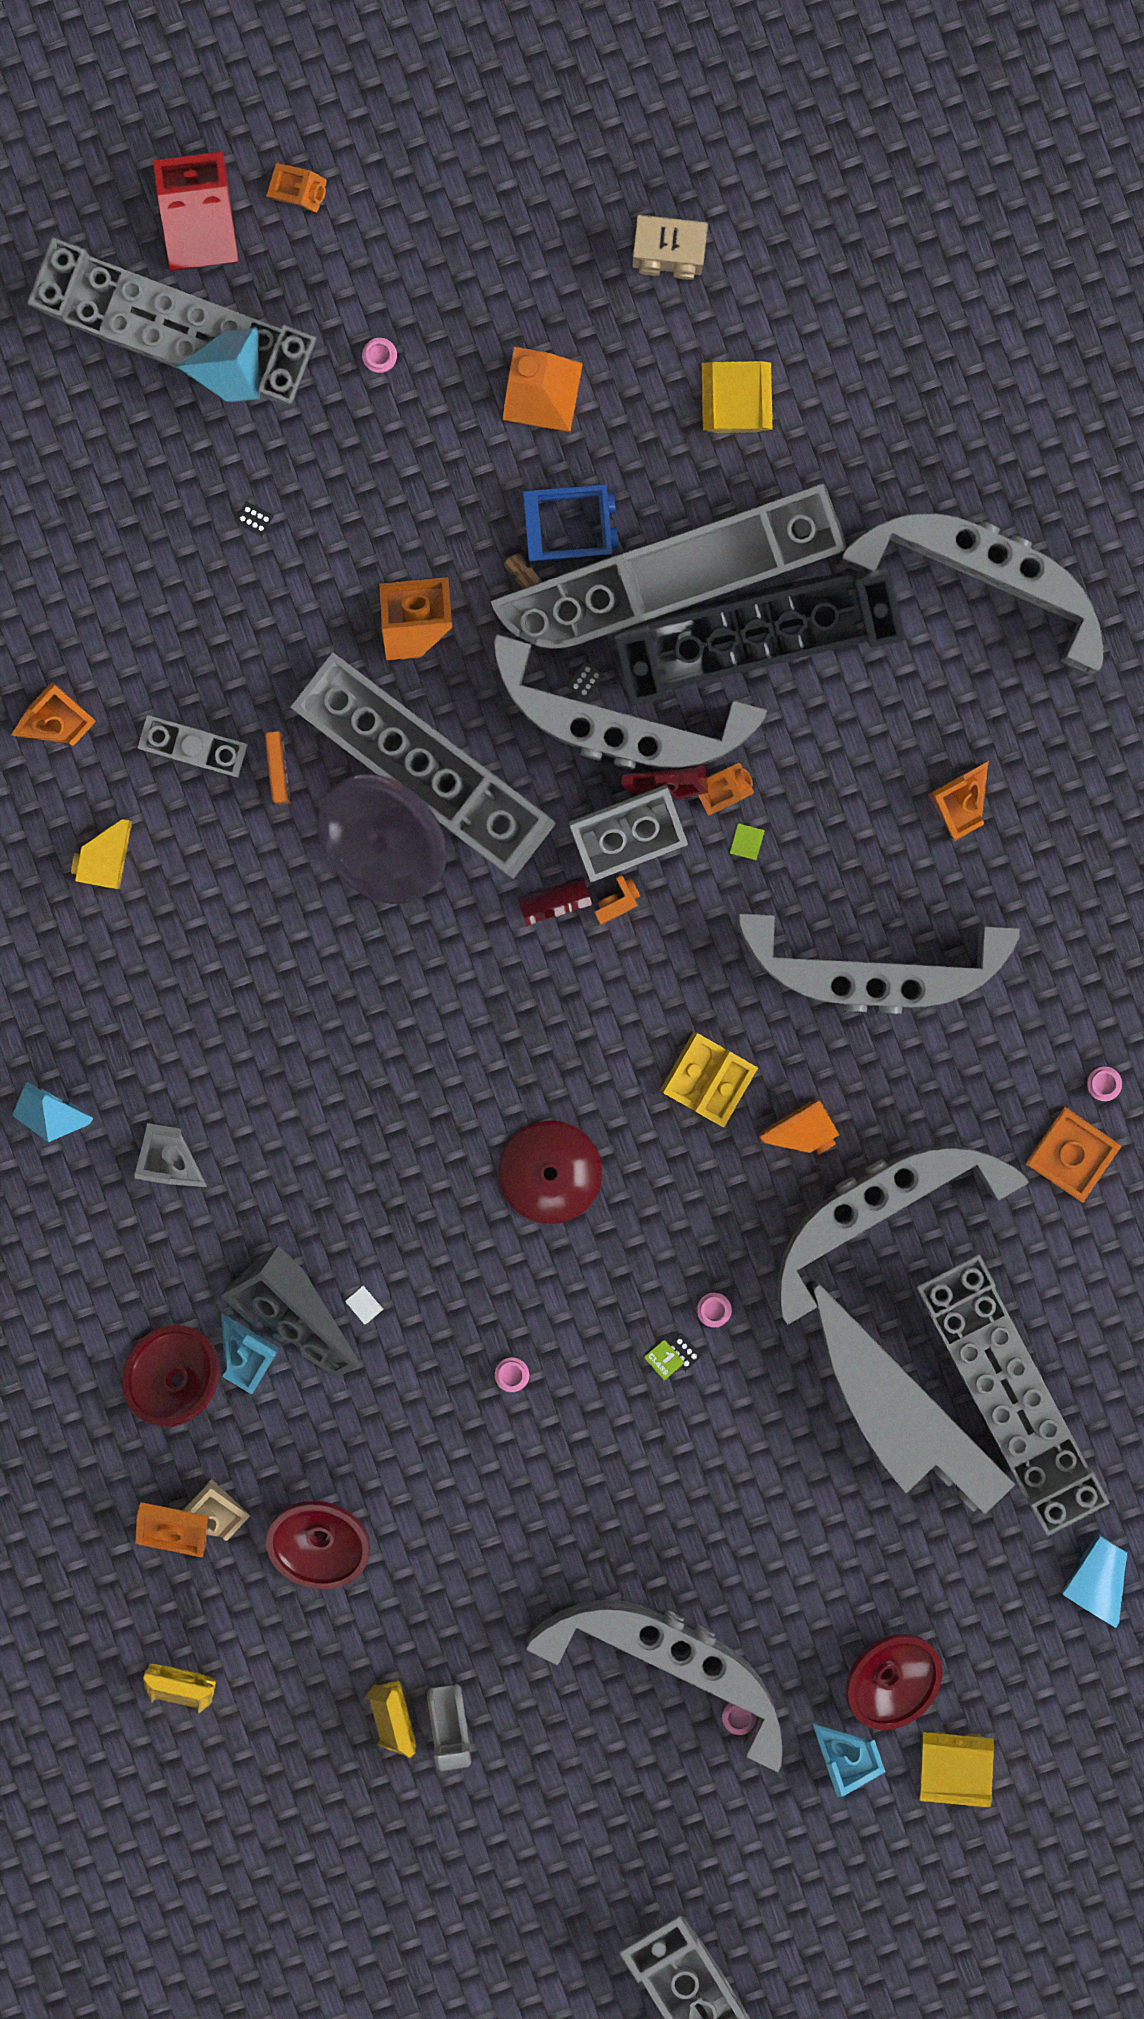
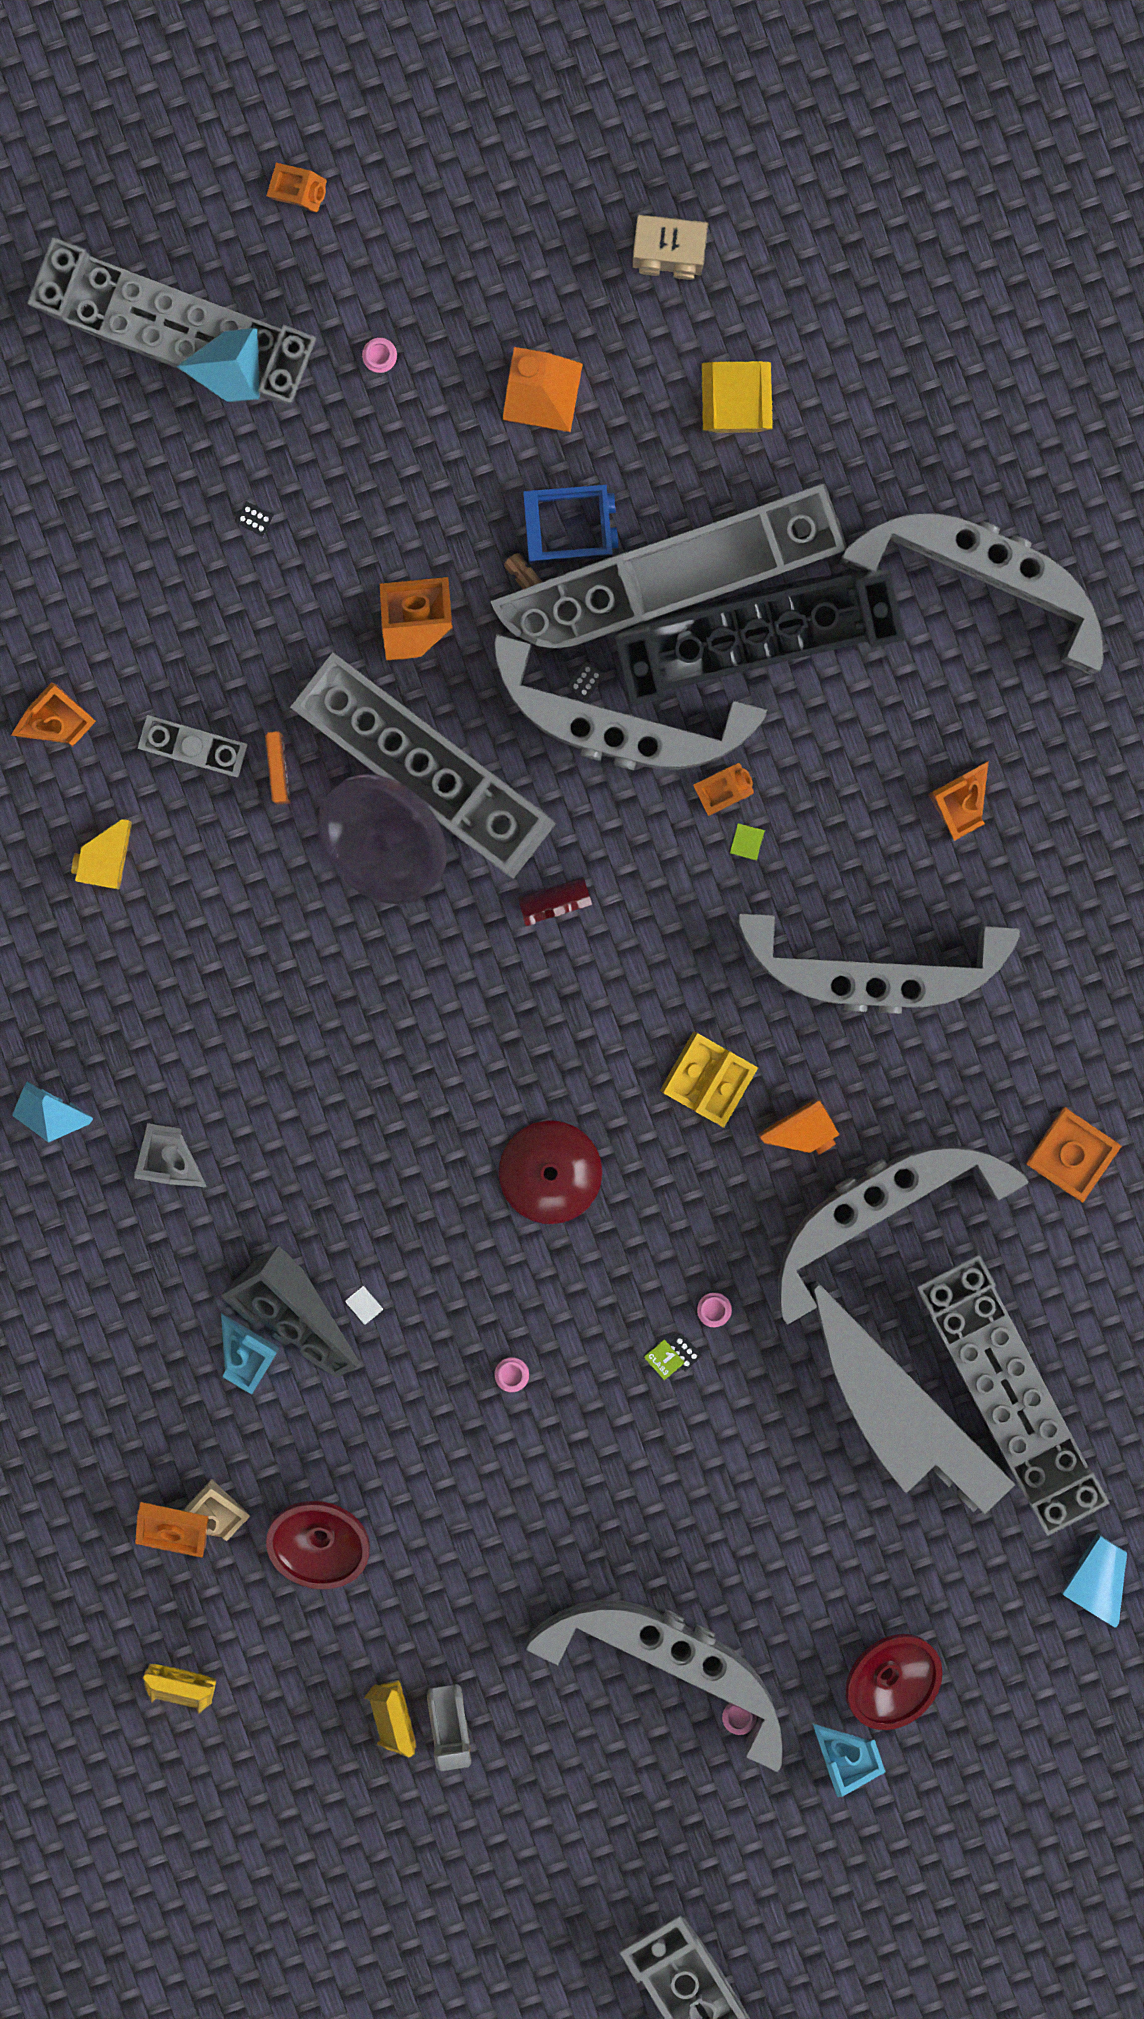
dark red dish [122,1325,220,1427] -> none
slope [153,152,239,271] -> none
light grey slope [568,785,688,882] -> none
orange bracket [594,875,641,925] -> none
dark red slope [621,765,708,800] -> none
yellow slope [919,1732,994,1808] -> none
bright pink plate [1087,1066,1122,1101] -> none

